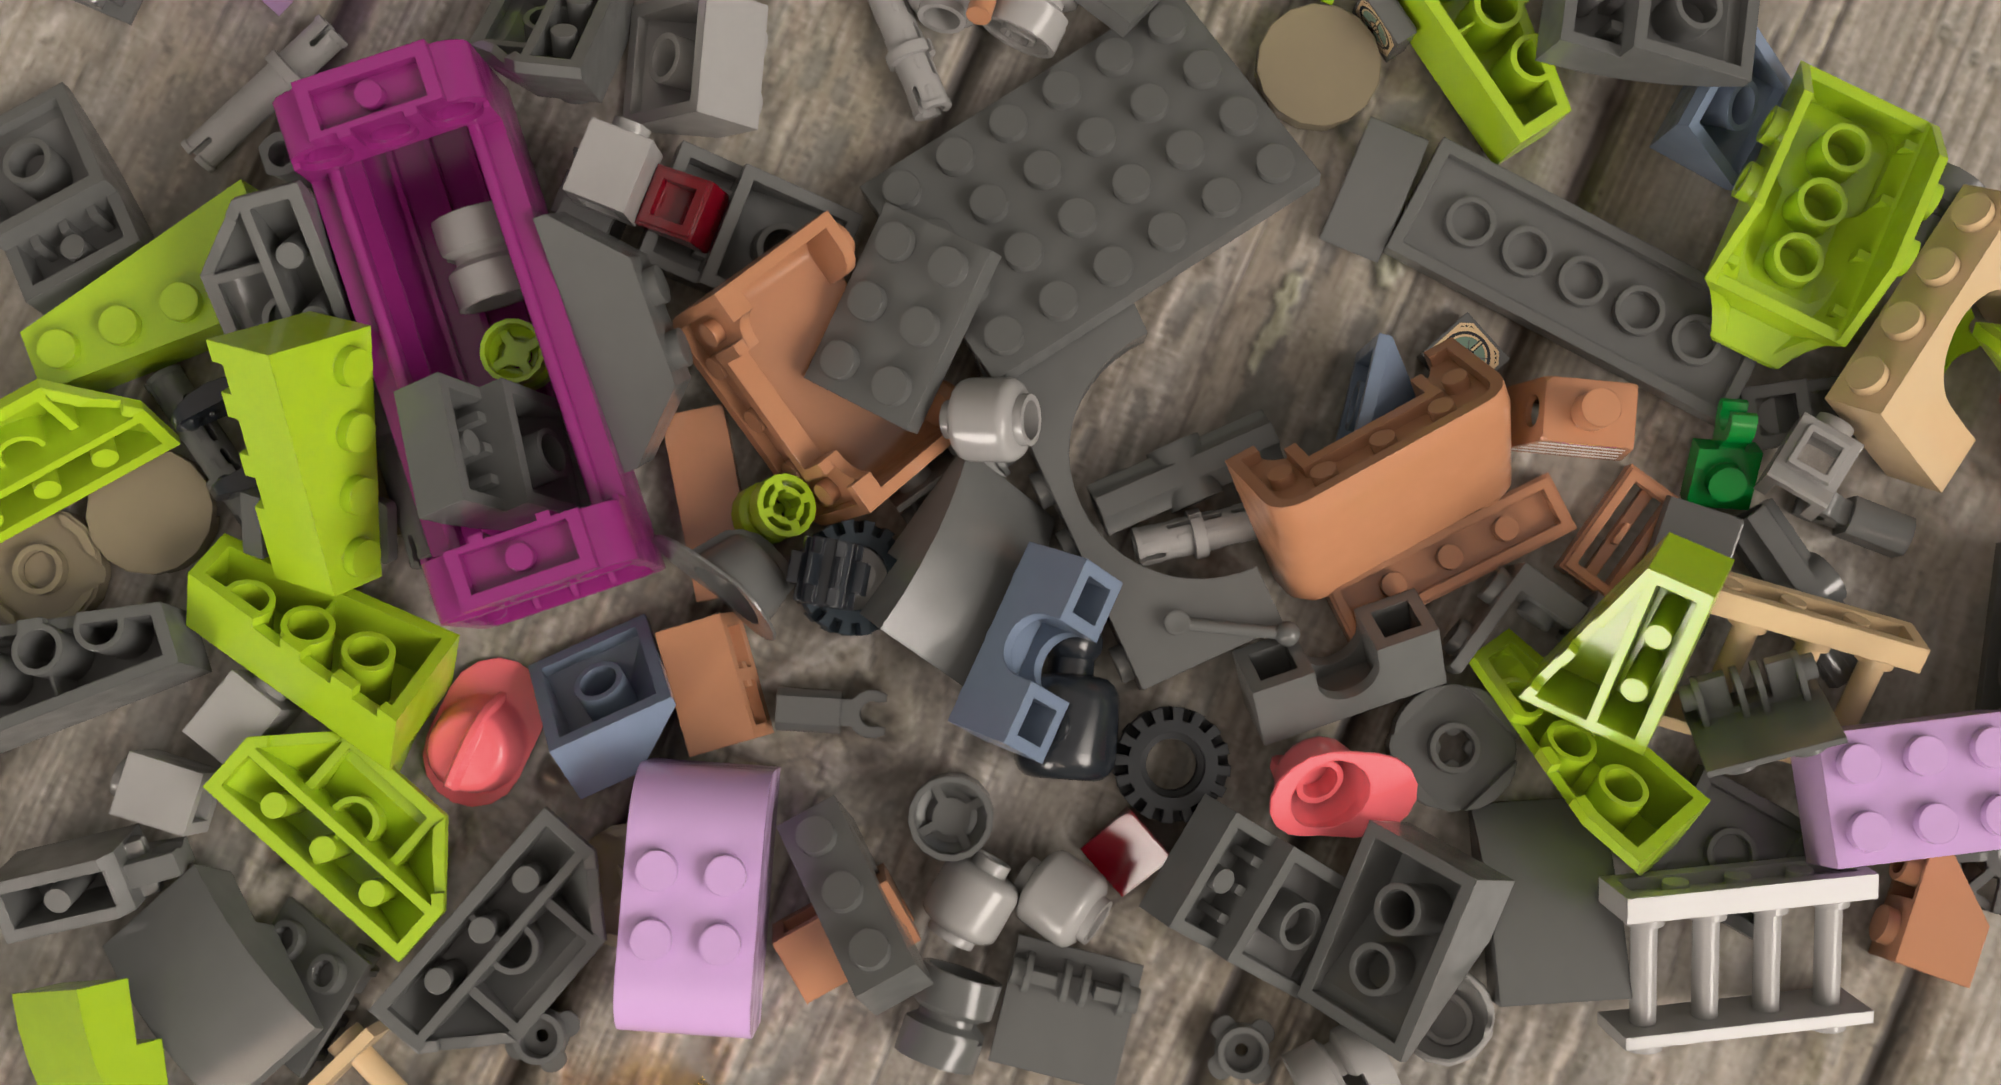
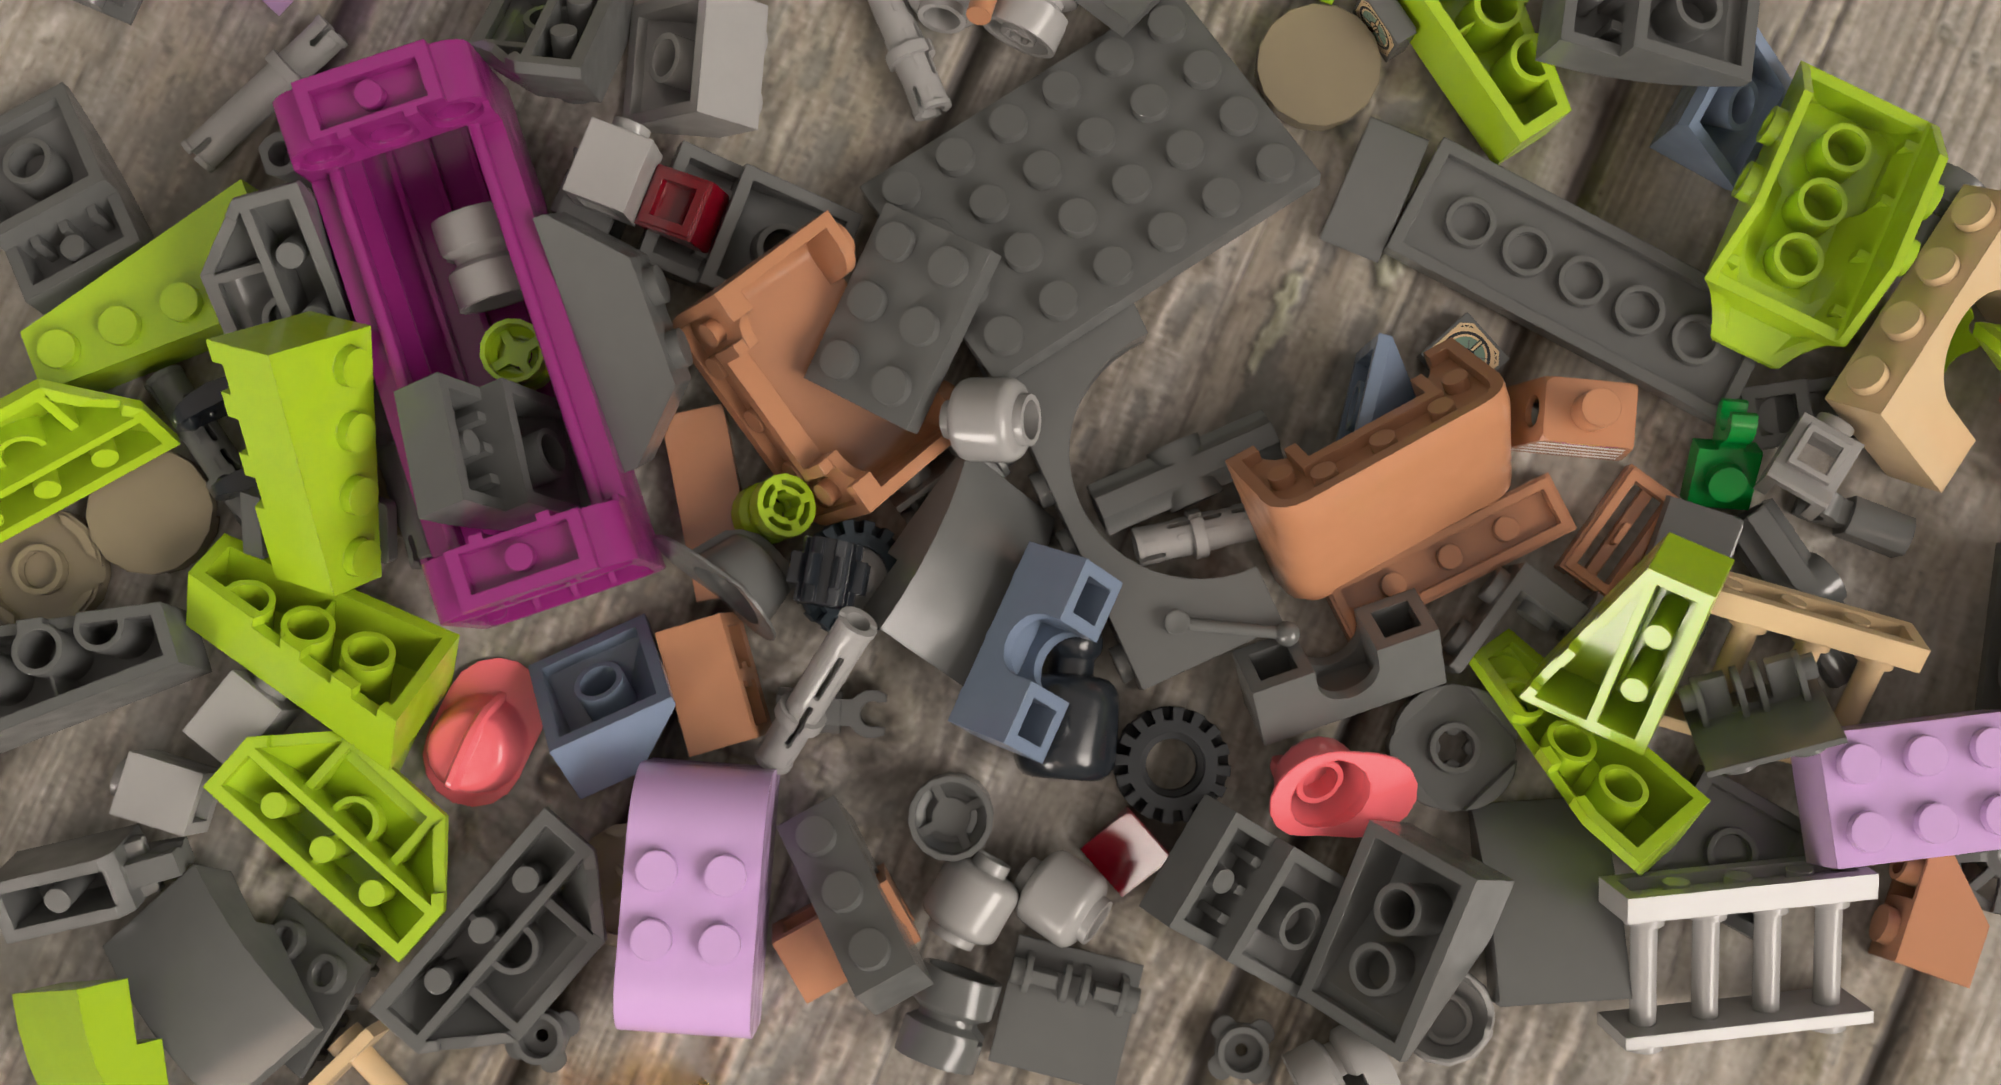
none -> light grey pin [754,606,878,775]

